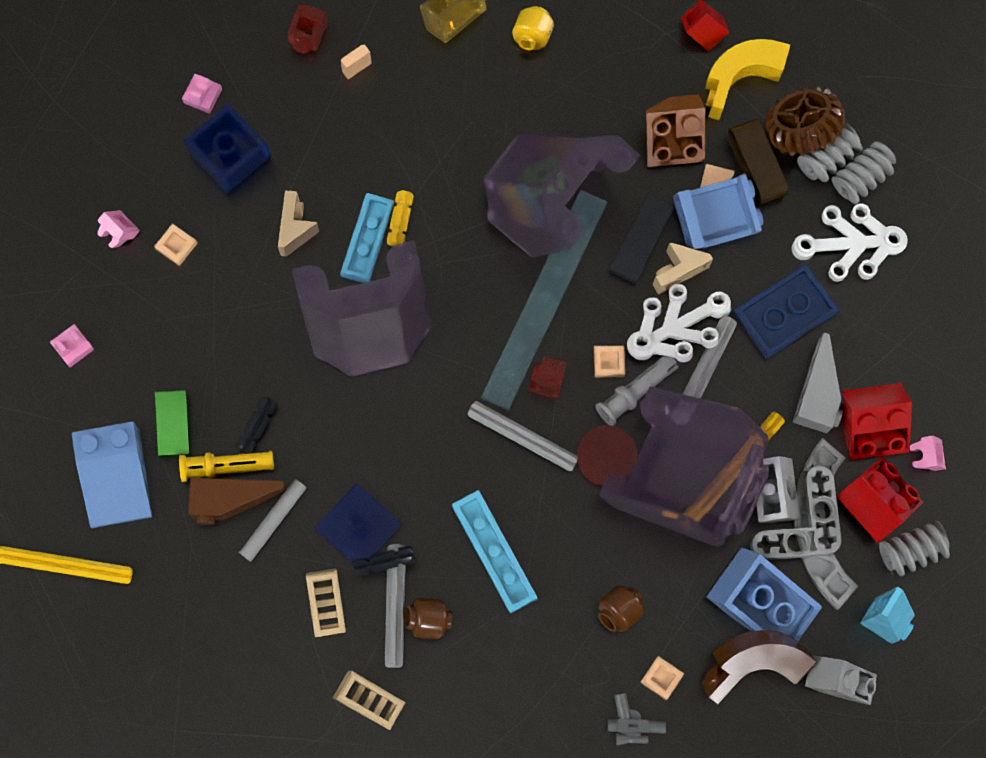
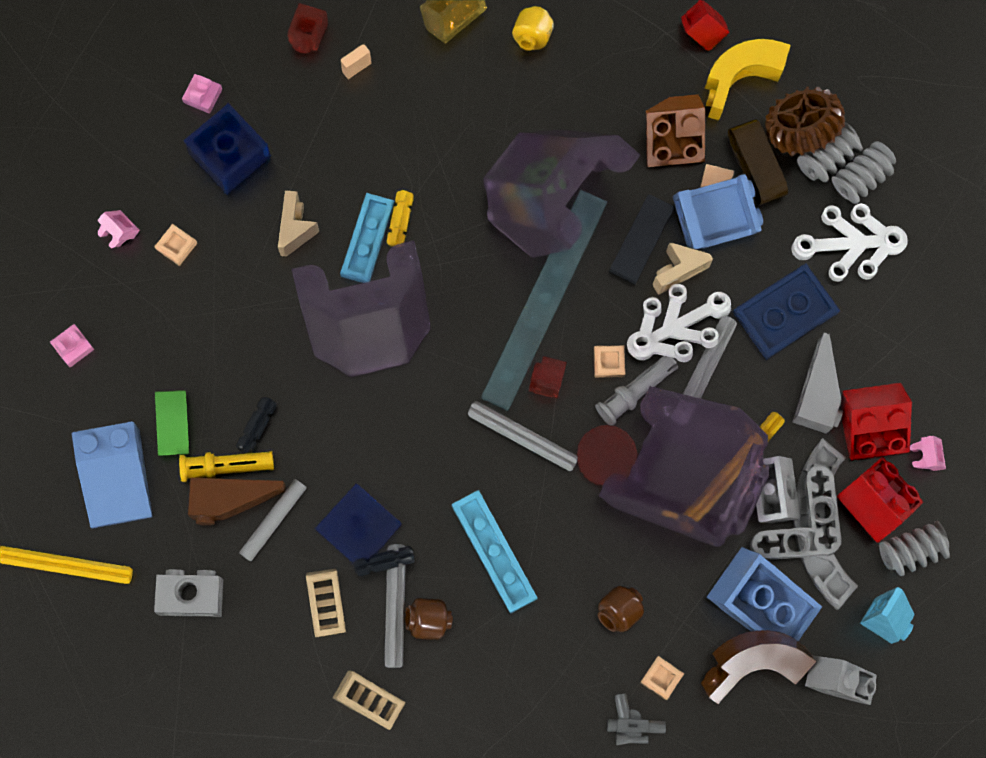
none -> light grey brick [154,569,223,617]

